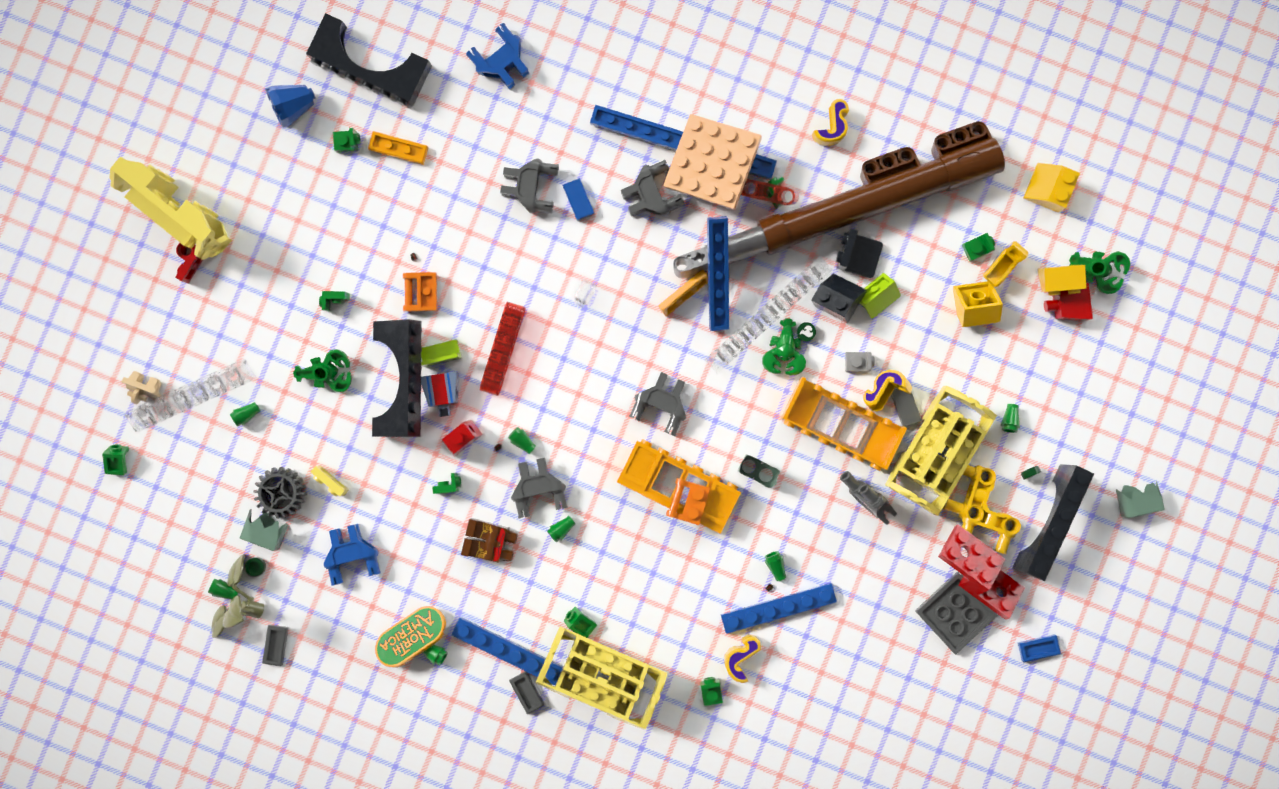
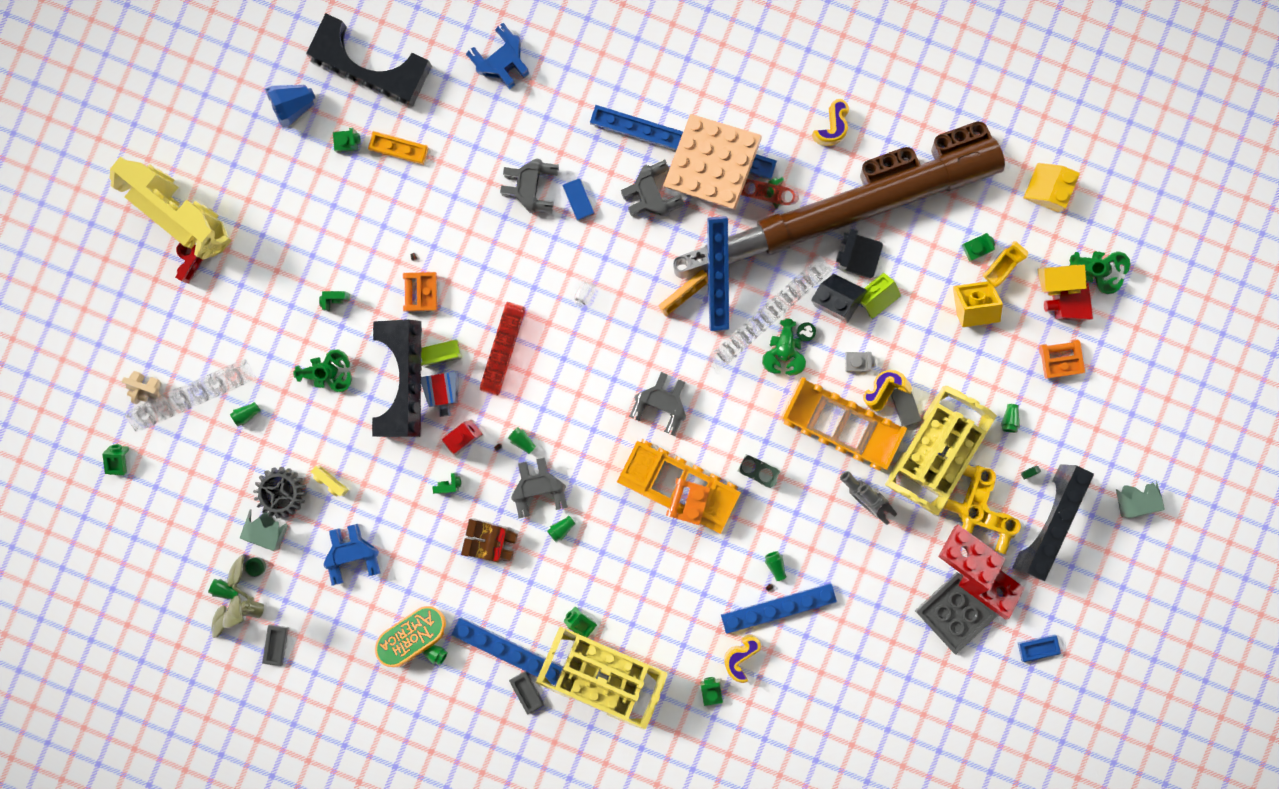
none -> orange plate [1039,339,1085,379]

